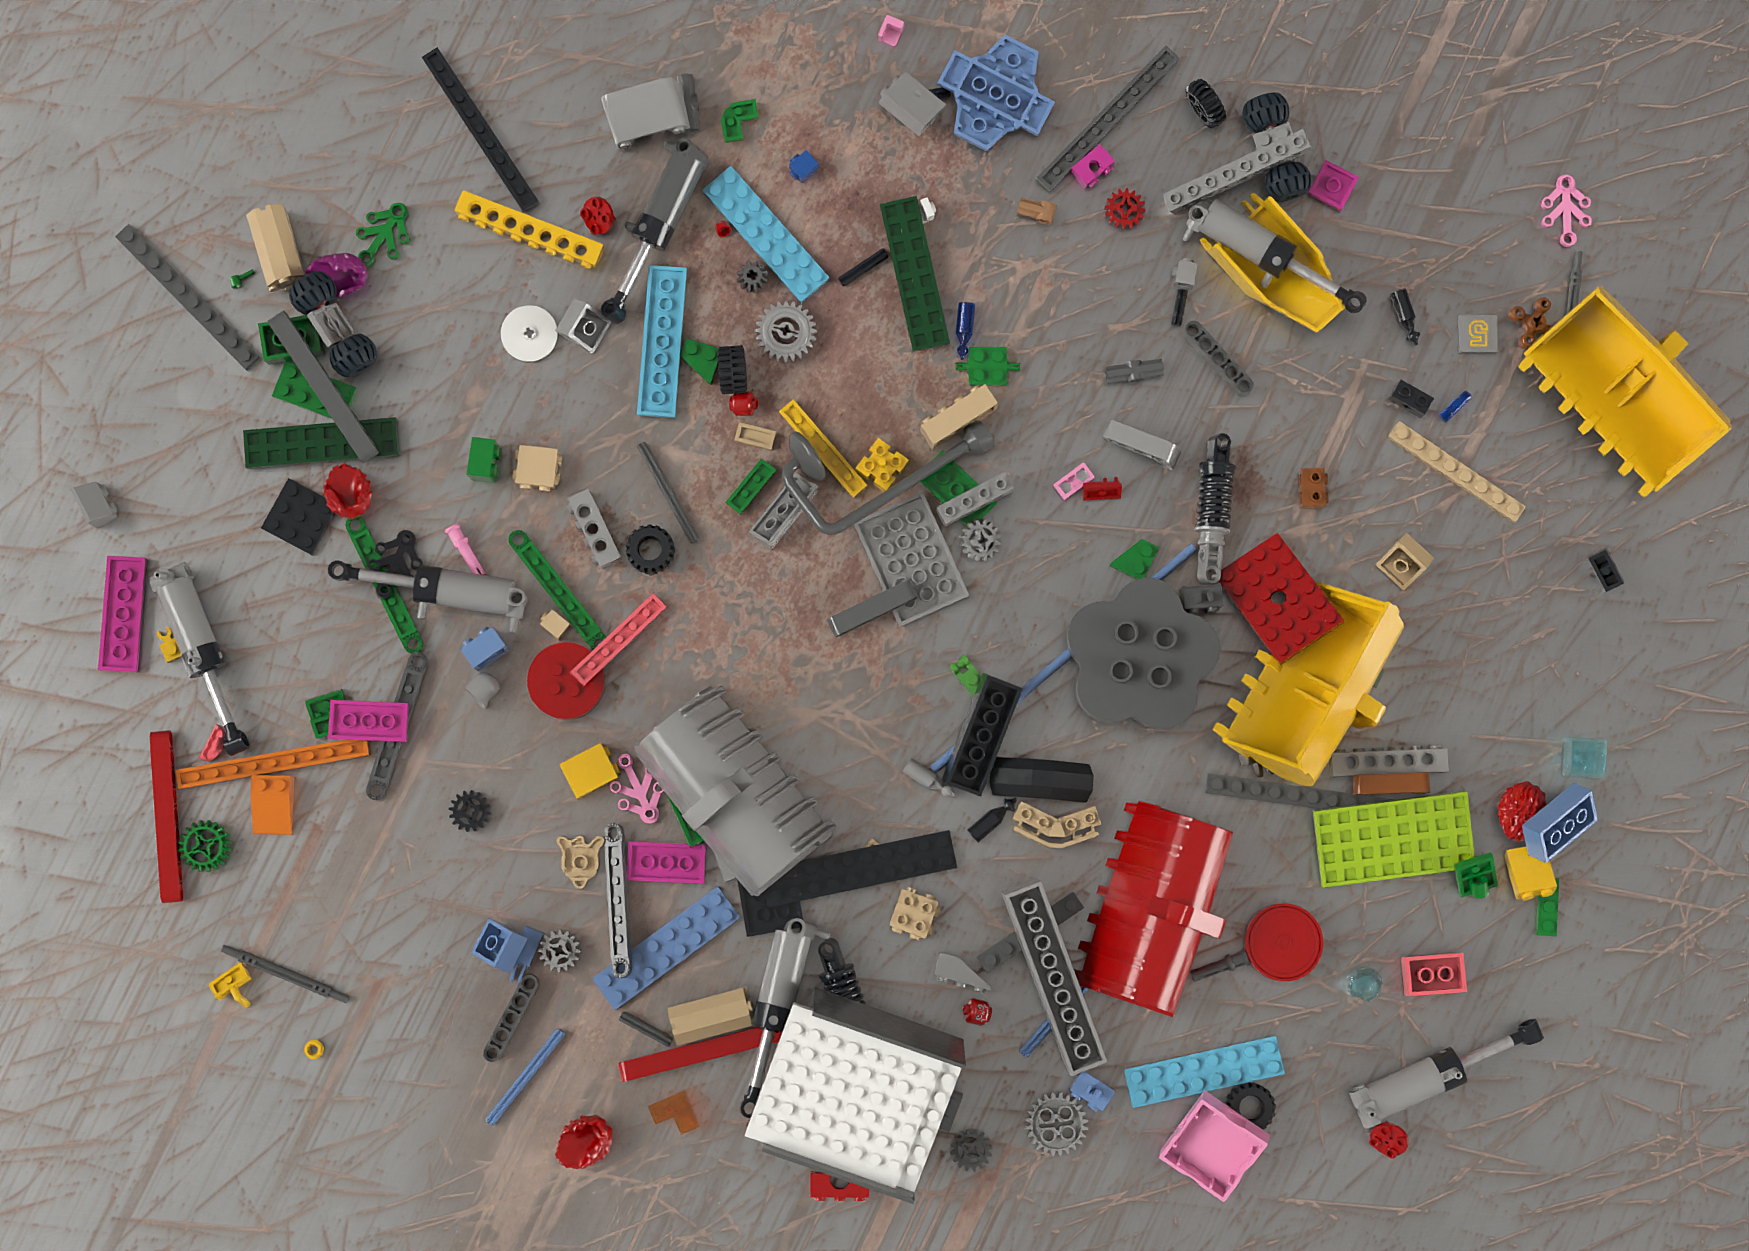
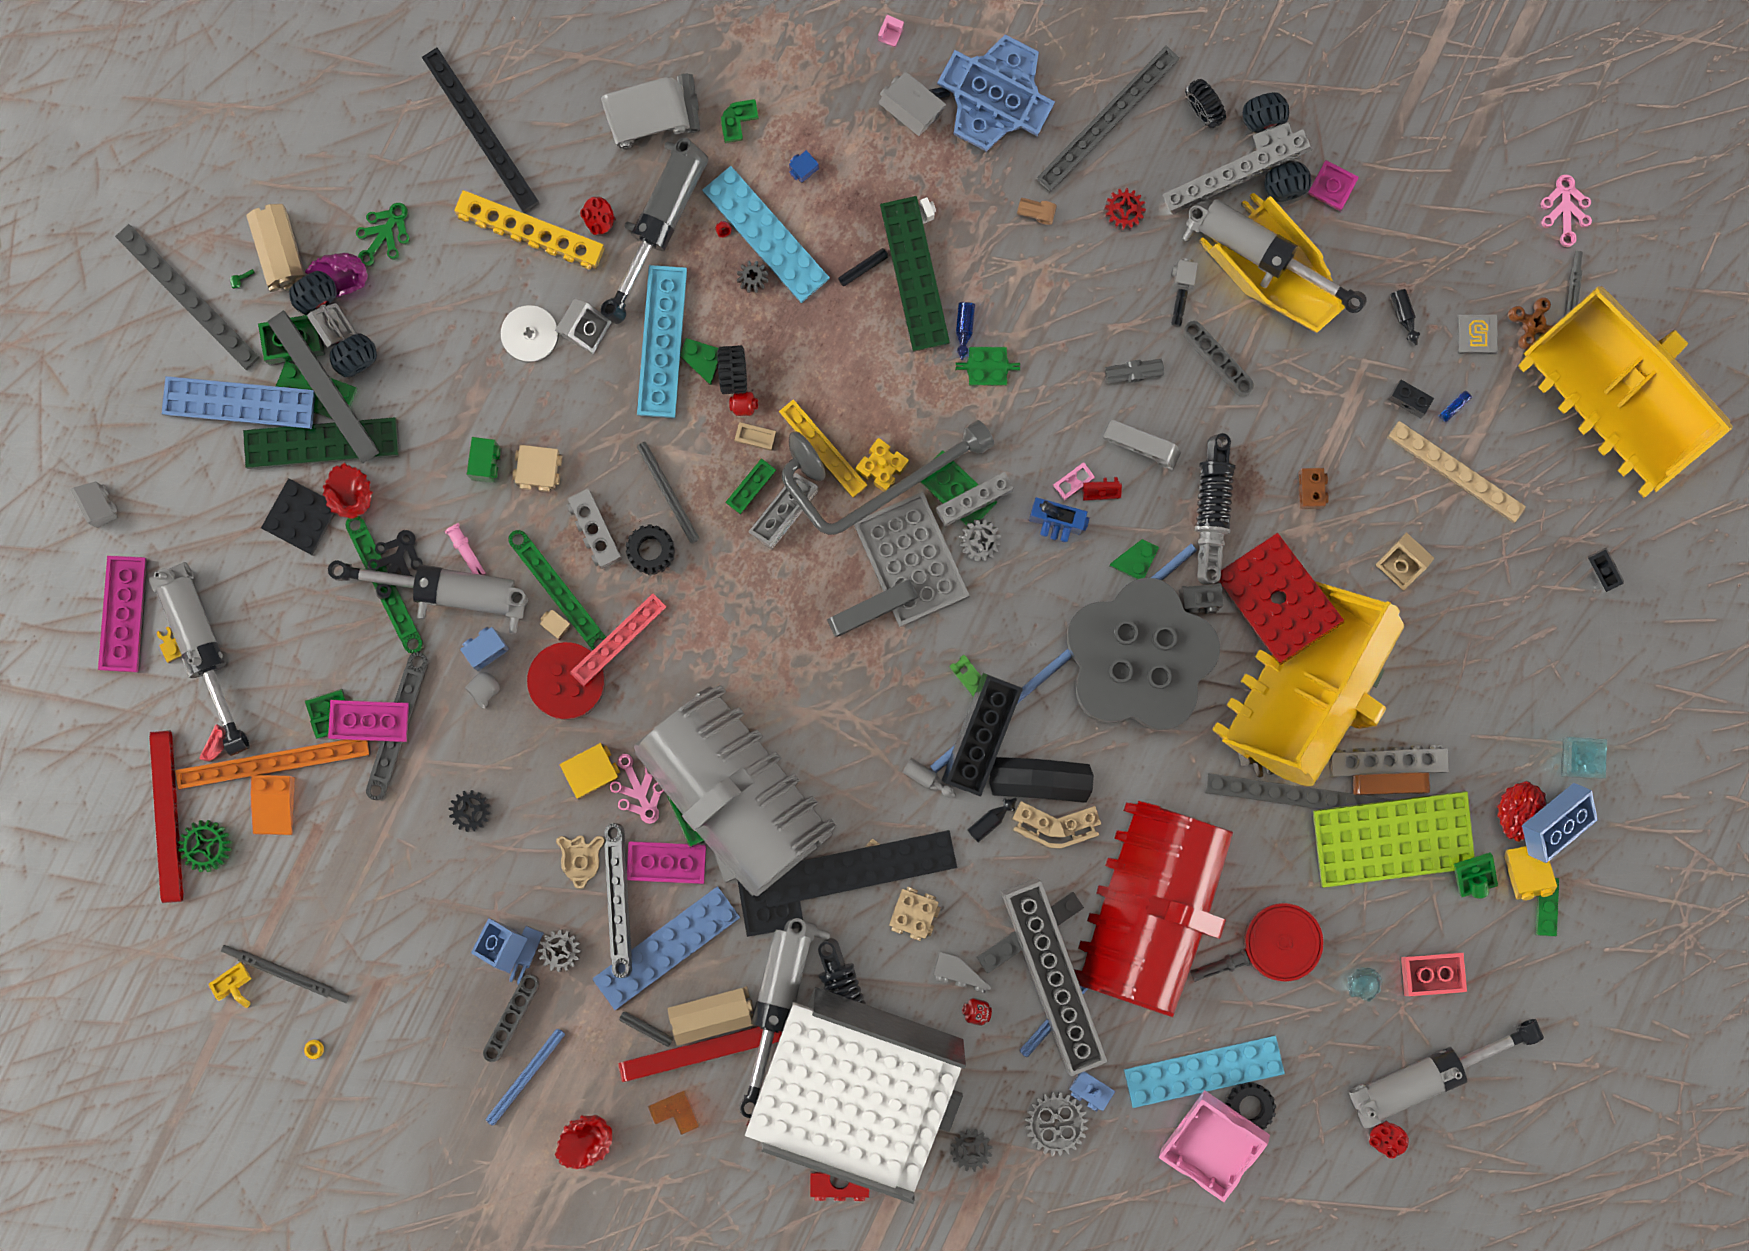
light grey gear [755,300,817,363] -> none
tan brick [920,384,998,450] -> none
dark pink brick [1070,144,1115,189] -> none
none -> medium blue plate [162,376,316,429]
none -> blue piece [1029,497,1090,542]

